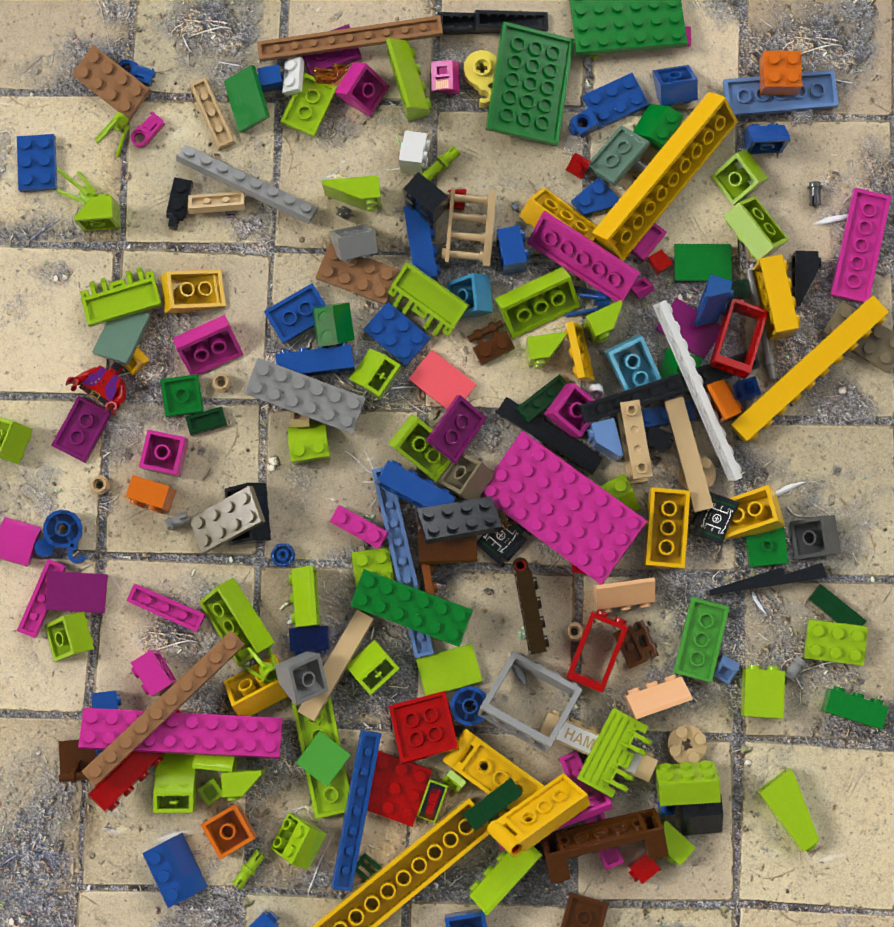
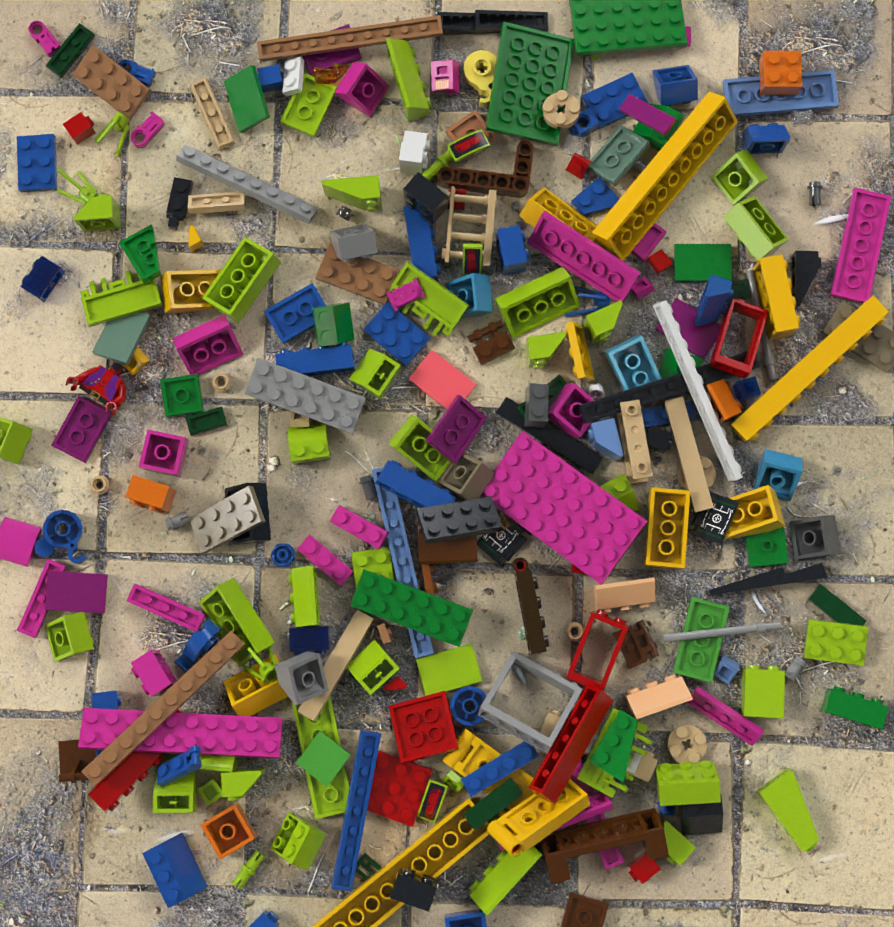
none -> clear blue brick [20,255,65,303]
none -> dark pink piece [28,21,61,57]
none -> dark green tile [45,23,95,78]
none -> red brick [63,112,96,145]
none -> green wing [119,224,161,284]
none -> blue plate [157,746,202,786]
none -> blue piece [174,619,221,673]
none -> yellow slope [188,225,204,252]
none -> lime slope [202,237,281,324]
none -> dark pink plate [297,535,353,587]
none -> dark grey pin [359,475,378,500]
none -> medium nougat plate [377,623,394,645]
none -> red slope [384,676,408,690]
none -> dark pink piece [386,278,425,311]
none -> black brick [390,867,437,912]
none -> reddish brown beam [438,140,534,198]
none -> nougat plate [445,110,497,162]
none -> slope [447,129,491,163]
none -> blue plate [461,741,539,797]
none -> slope [462,244,482,275]
none -> dark grey brick [524,383,549,428]
none -> red brick [528,684,613,804]
none -> tan plate [542,90,580,129]
none -> green wing [590,710,638,783]
none -> magenta tile [619,94,676,136]
none -> light grey bar [663,621,781,642]
none -> dark pink plate [686,686,764,746]
none -> dark azure slope [753,449,803,501]

